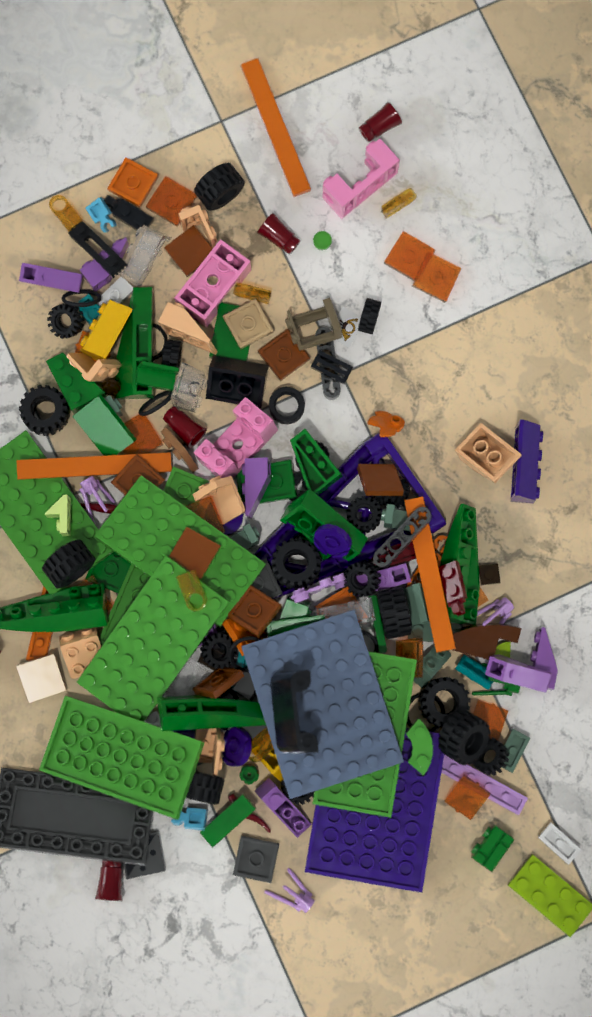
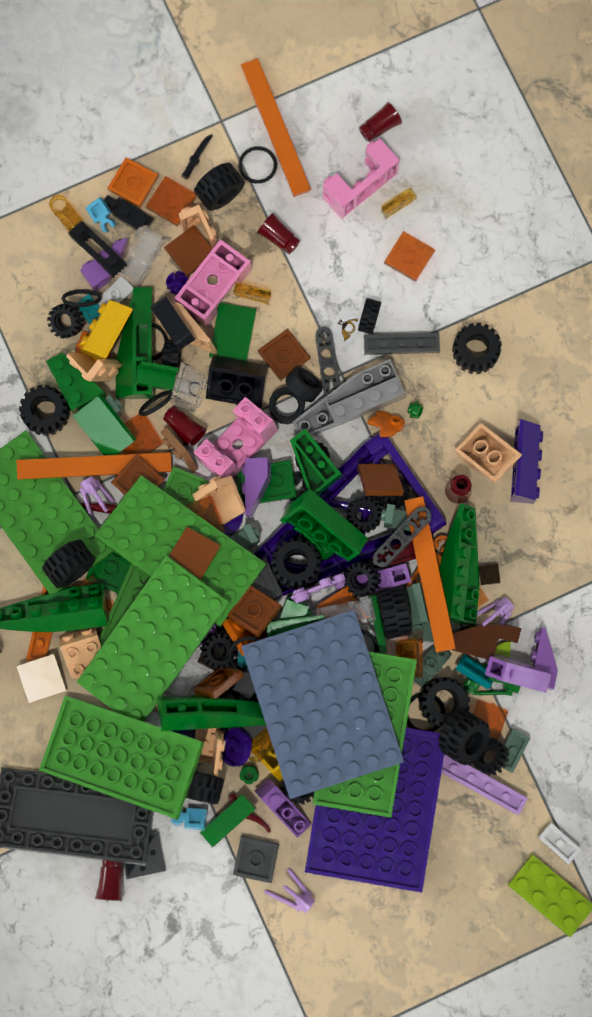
medium lavender slope [19,263,83,293] -> none
yellowish green slope [45,495,71,536] -> none
dark brown plate [102,378,121,395] -> none
clear yellow piece [176,570,207,611] -> none
tan tile [223,299,274,350] -> none
black windscreen [270,670,319,753] -> none
dark tan panel [285,298,343,351] -> none
black tile [311,350,353,385] -> none
bright green piece [313,231,332,250] -> none
dark purple tile [313,524,352,558] -> none
bright green brick [406,718,433,775] -> none
clear orange tile [412,252,461,303] -> none
dark red hinge [439,561,467,616] -> none
clear orange piece [444,775,491,820] -> none
green brick [471,825,515,872] -> none
none -> black beam [150,296,195,351]
none -> dark purple gear [166,271,188,295]
none -> black piece [181,134,213,180]
none -> black tyre [238,146,277,184]
none -> black tyre [285,367,323,402]
none -> light grey wedge [293,359,406,436]
none -> dark grey plate [364,333,440,355]
none -> green plate [407,401,424,419]
none -> dark red plant [445,475,472,504]
none -> black tyre [452,323,502,374]
none -> green plate [462,678,480,694]

